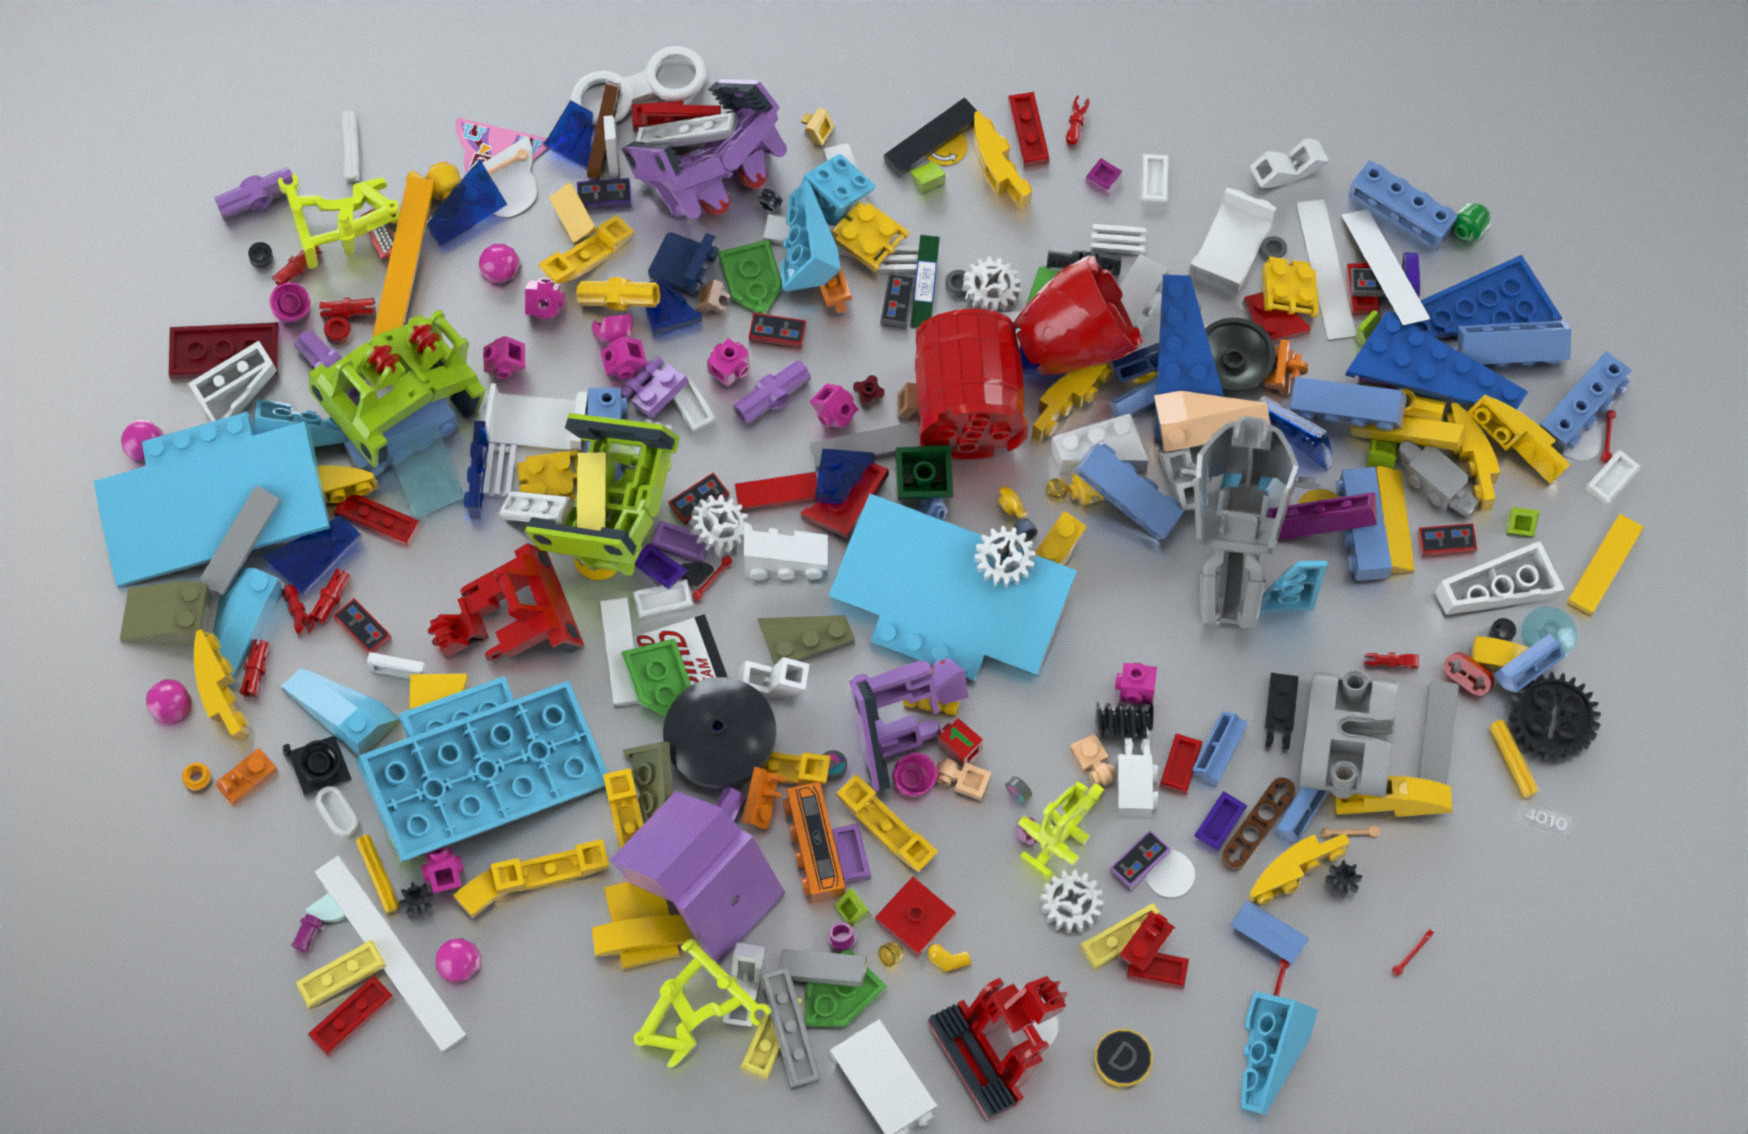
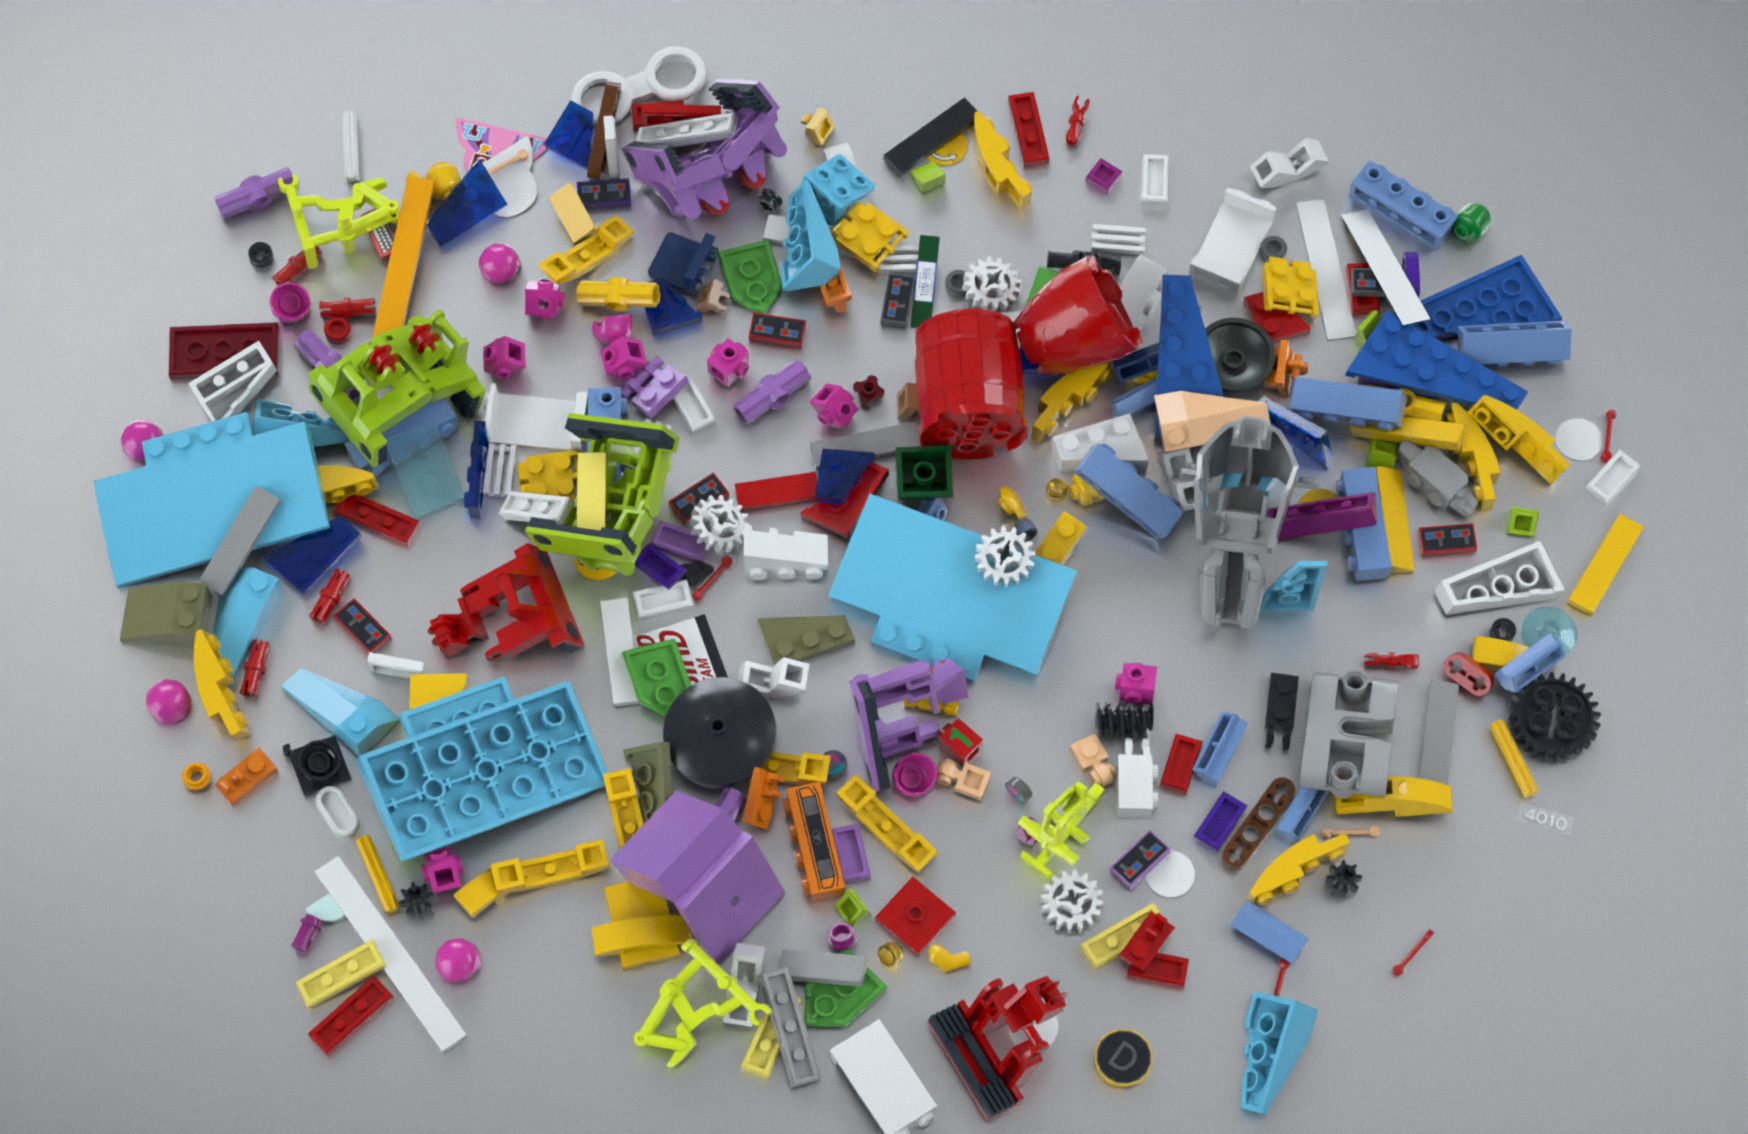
red piece [282,584,314,634] -> none
medium blue brick [1540,351,1632,455] -> none

